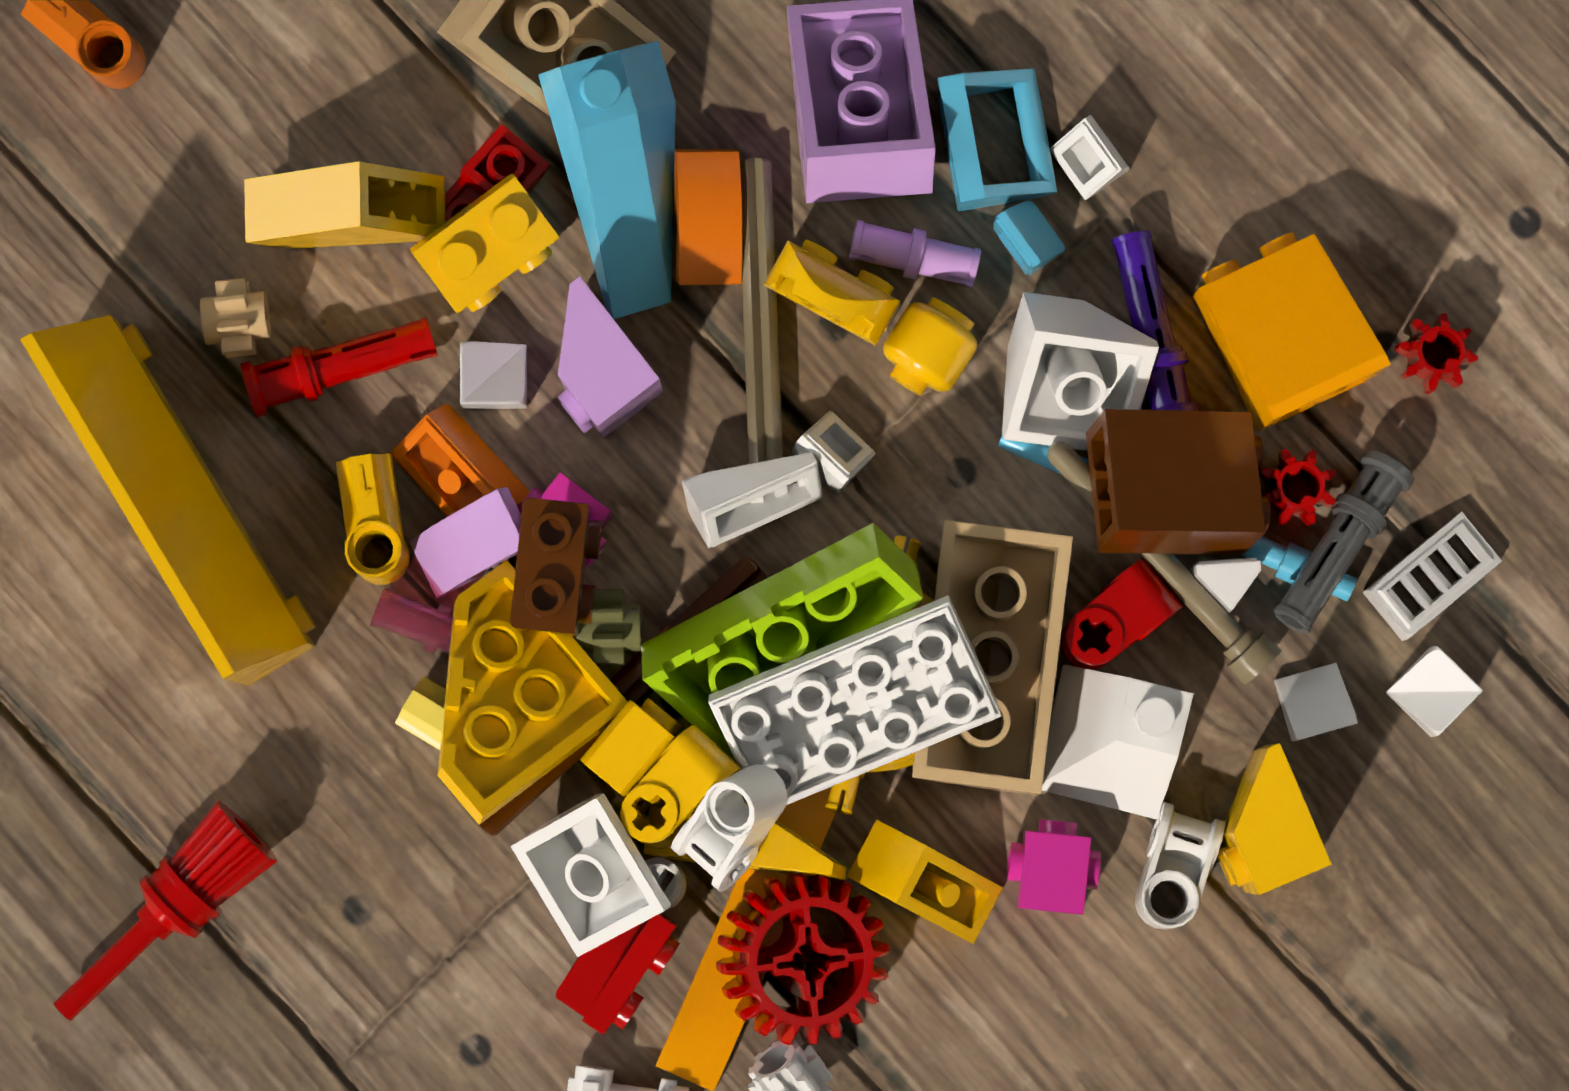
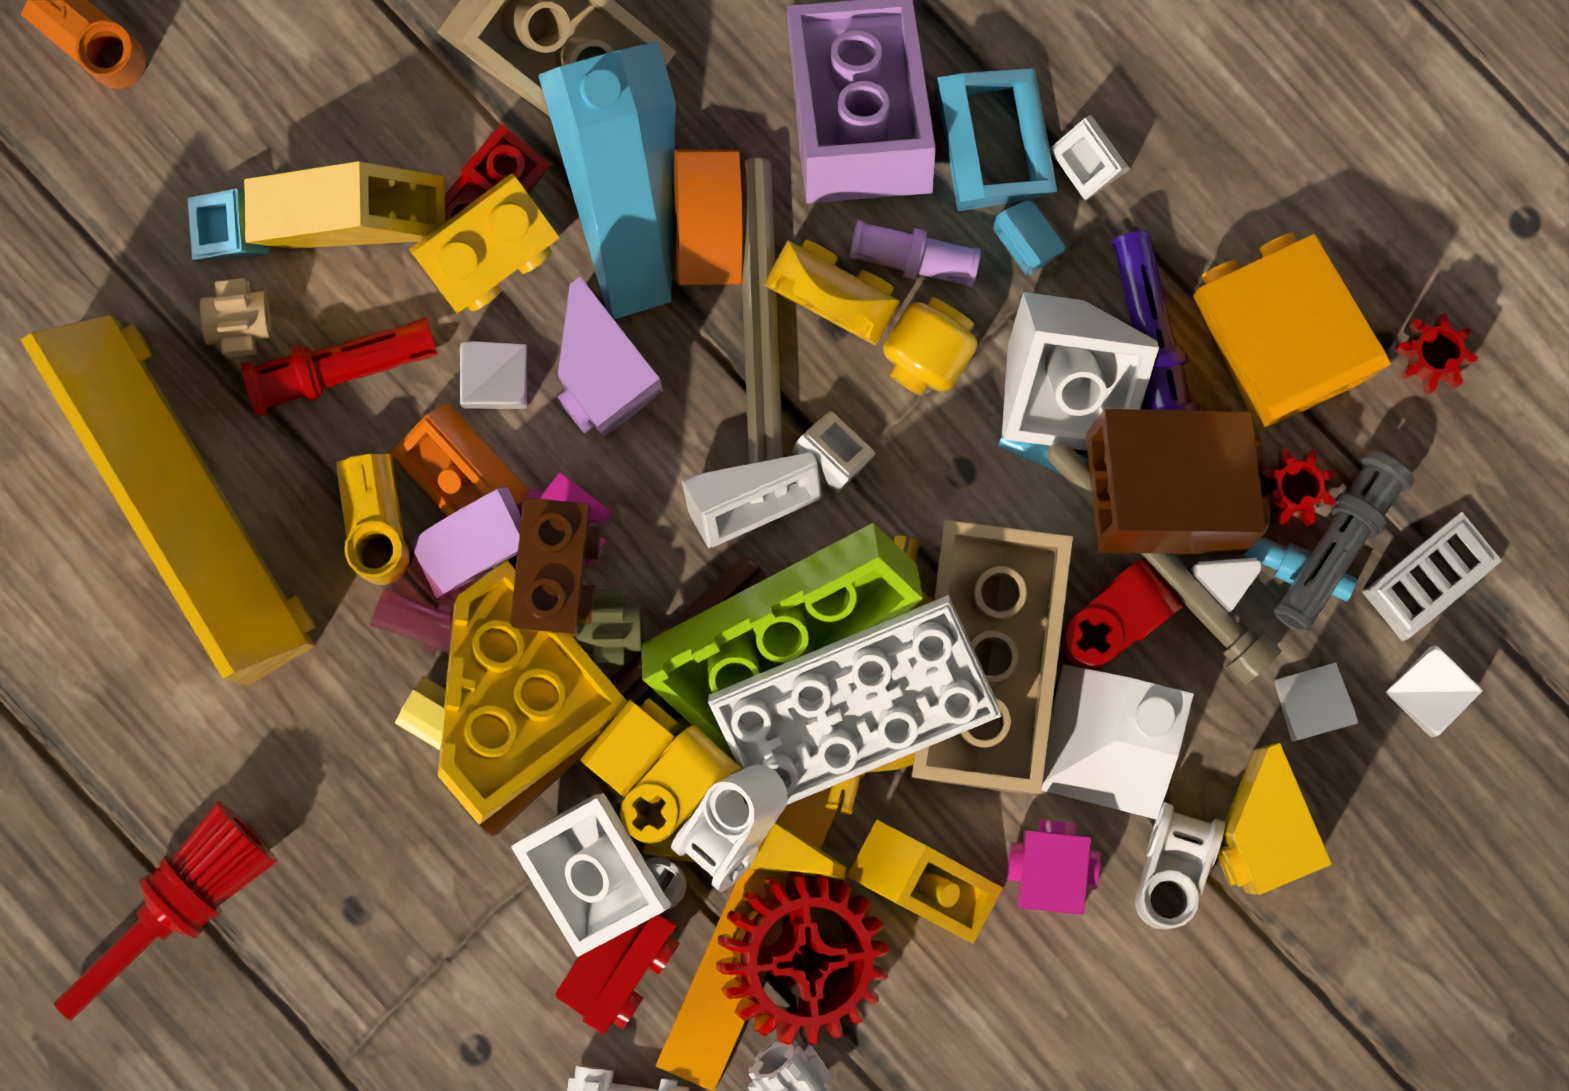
none -> medium azure slope [188,188,270,261]

